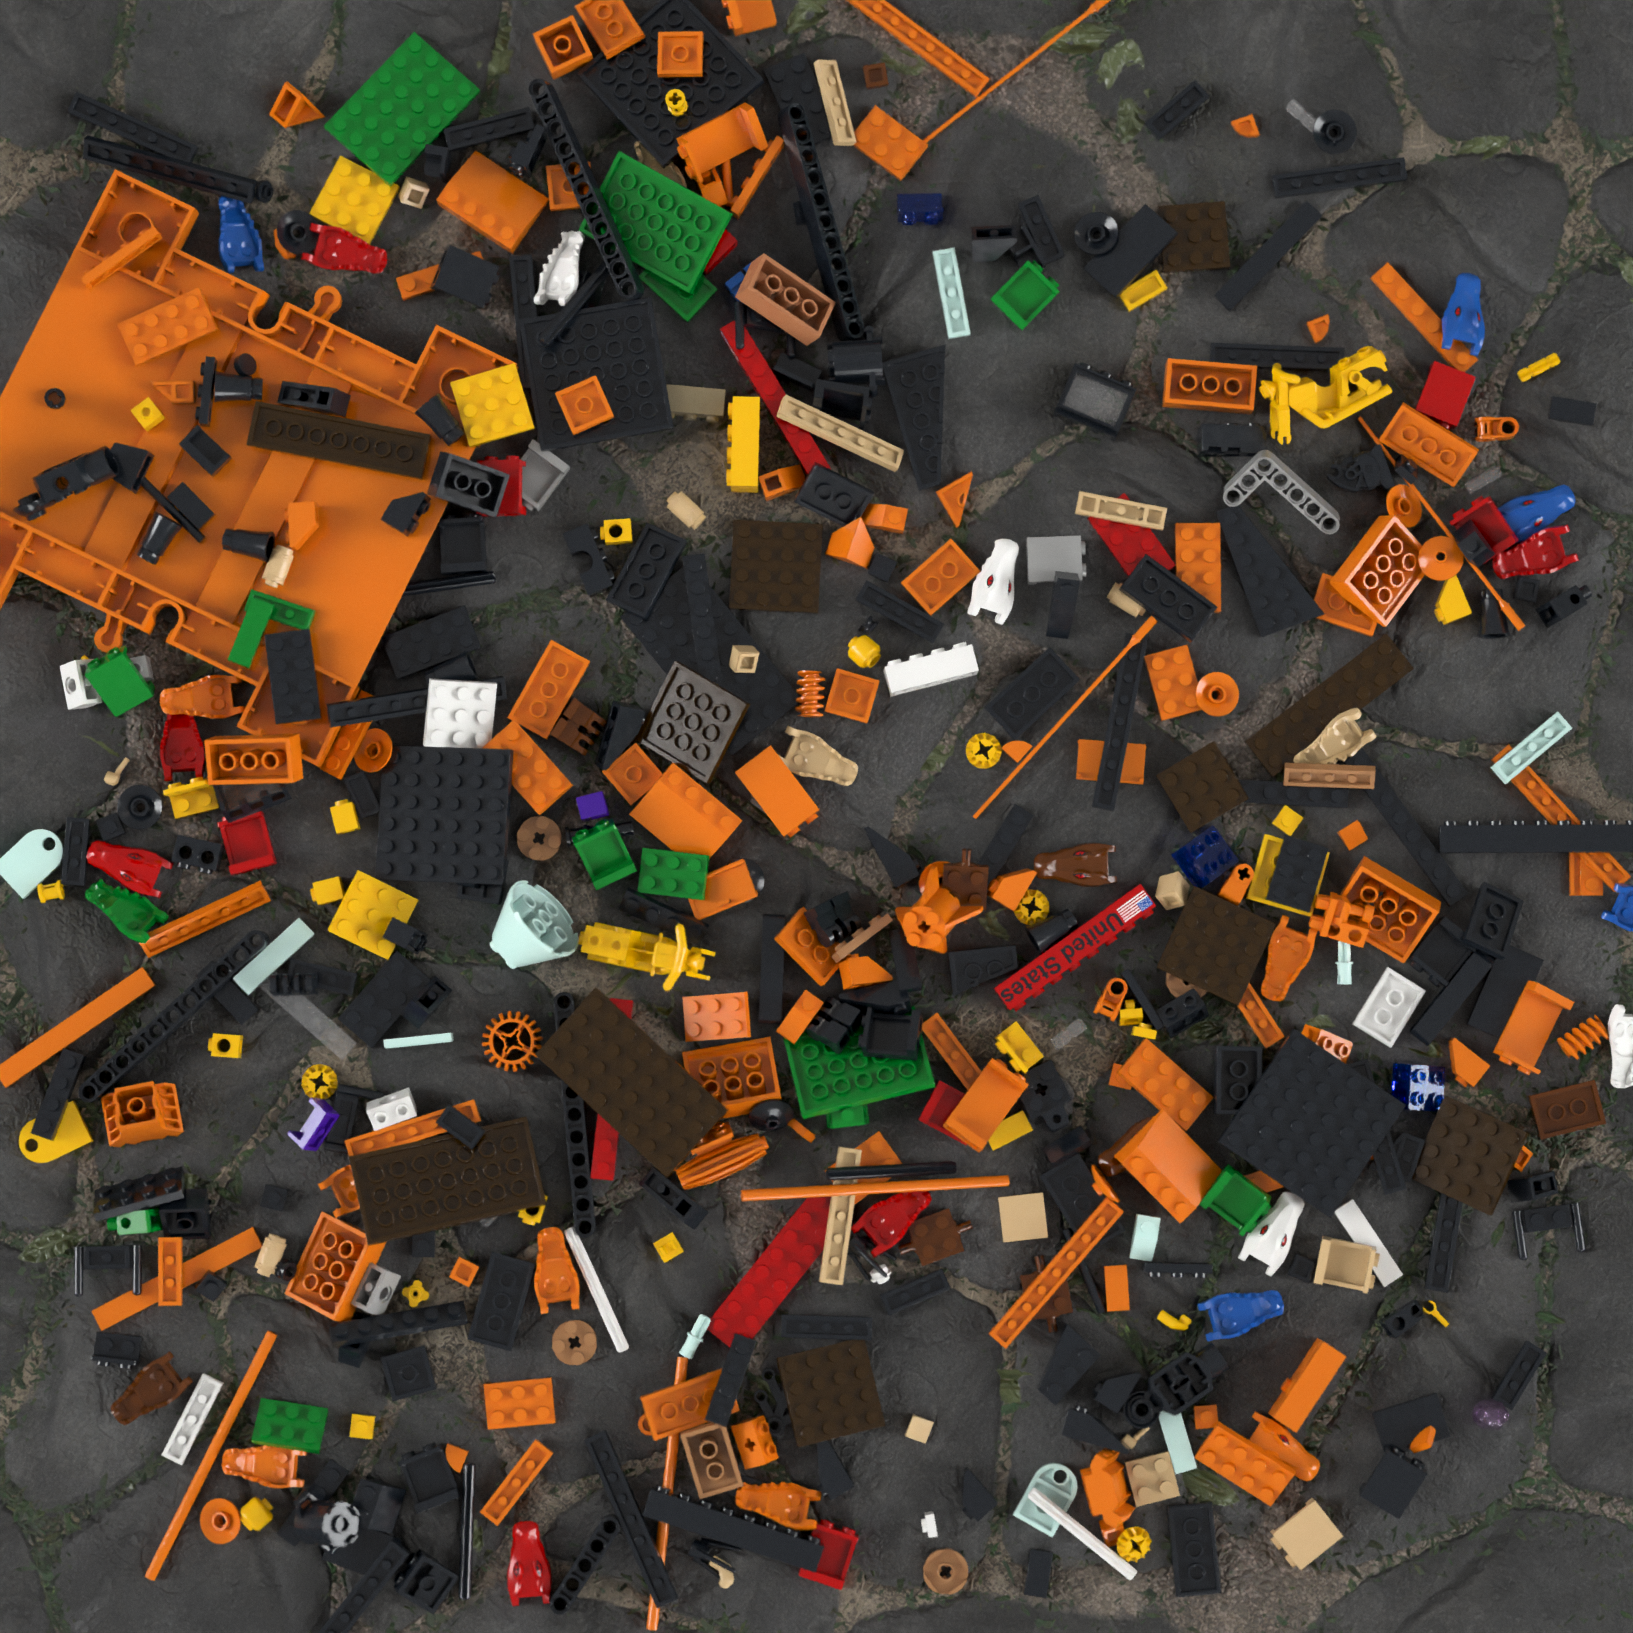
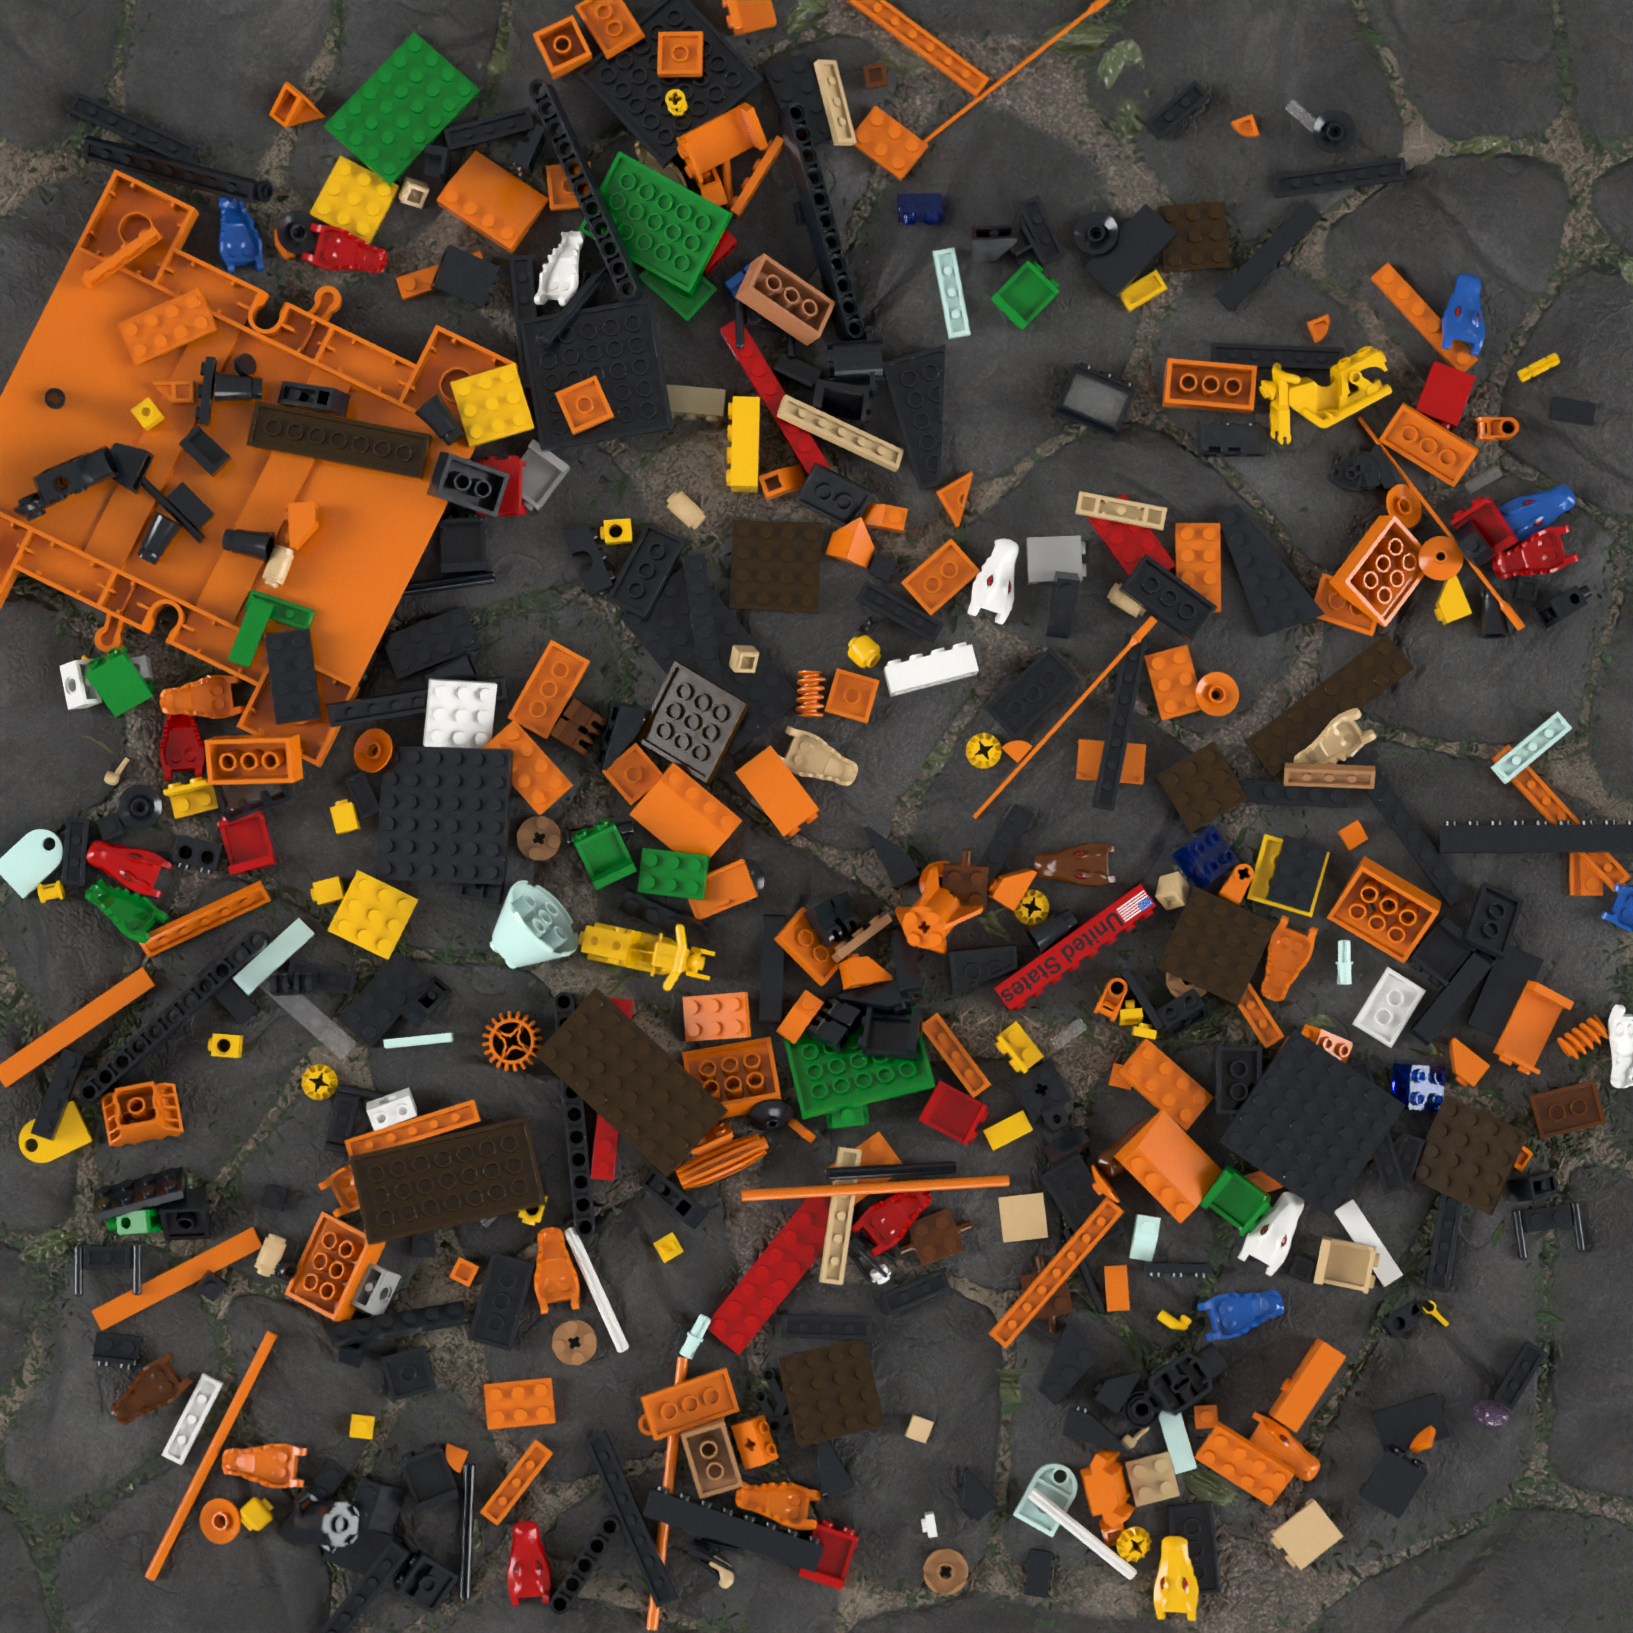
orange plate [158,1237,182,1306] -> none
green plate [252,1398,328,1454] -> none
dark purple panel [287,1097,340,1151] -> none
orange plate [320,690,373,780] -> none
black slope [380,492,431,537] -> none
black slope [383,917,428,954] -> none
yellow plate [402,1280,429,1307] -> none
black tile [436,1104,486,1149] -> none
dark purple panel [576,791,609,822] -> none
black plate [704,1333,756,1428] -> none
orange panel [943,1058,1029,1153] -> none
light grey beam [1223,450,1340,534] -> none
yellow plate [1271,805,1303,836] -> none
orange hips [1309,892,1375,948] -> none
black plate [1395,454,1418,484] -> none
none -> yellow animal [1154,1536,1198,1621]

